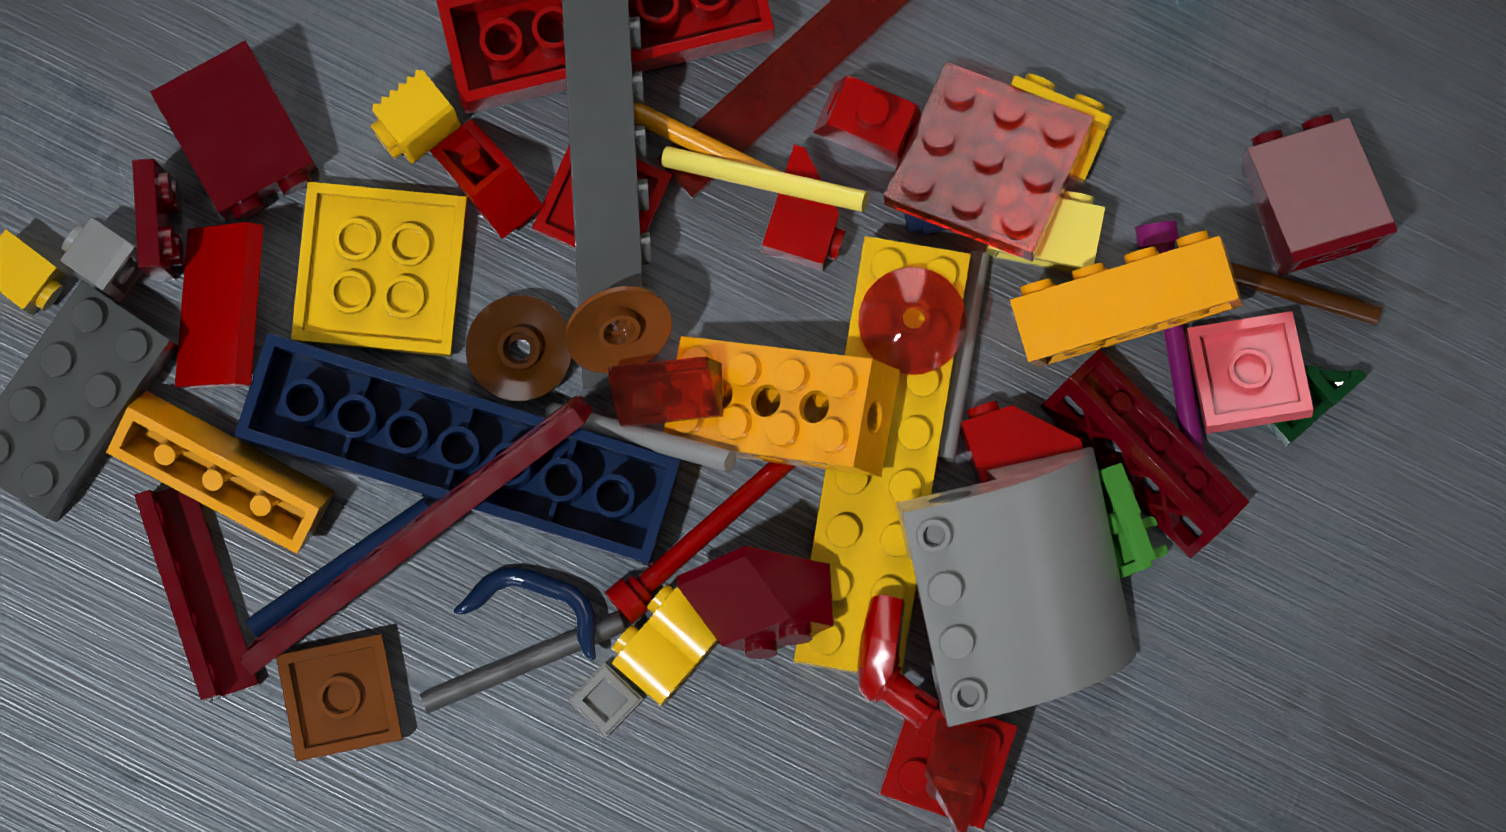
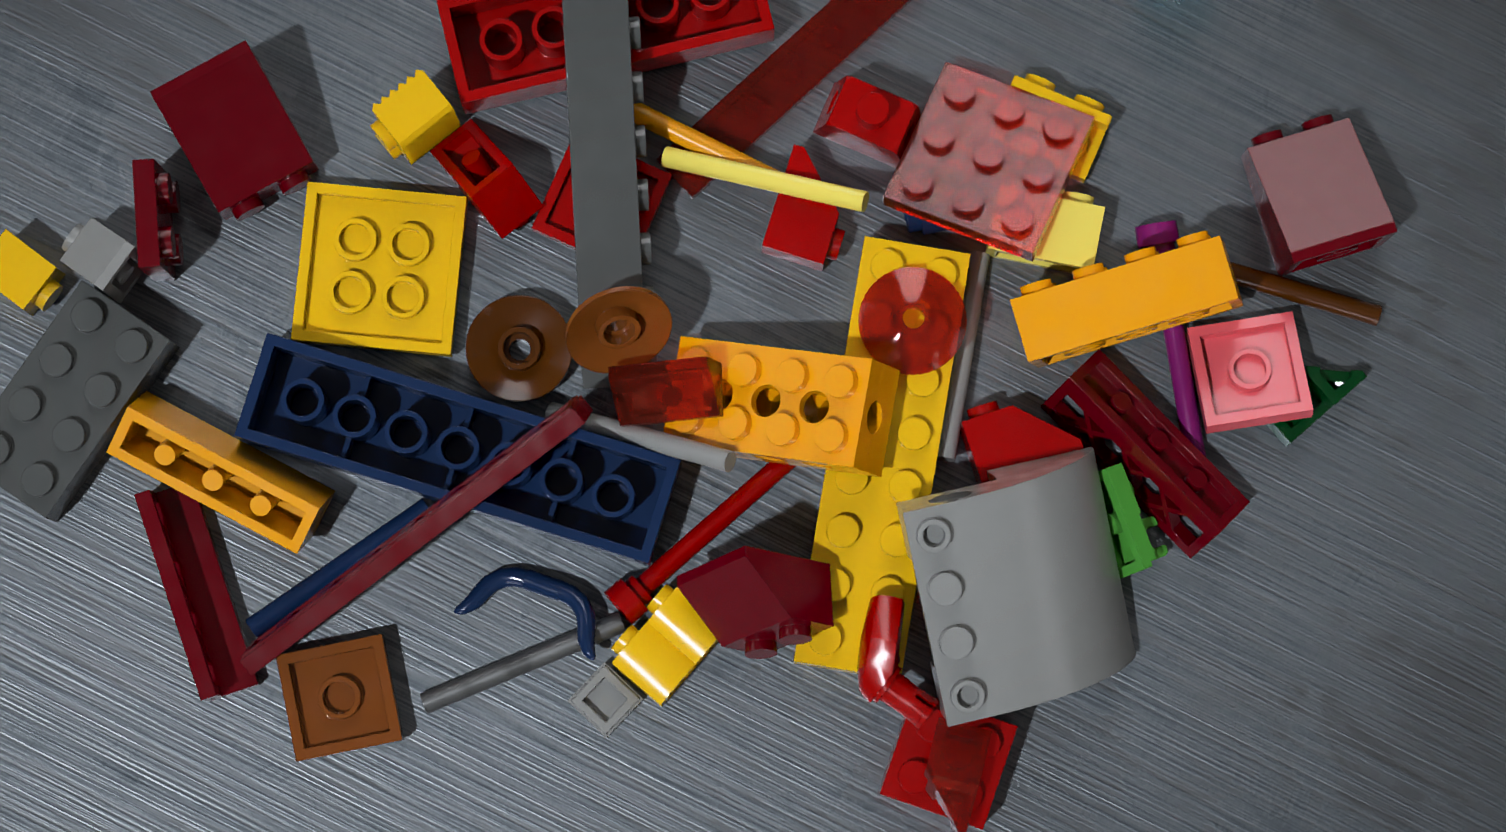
red tile [175,222,264,389] -> none

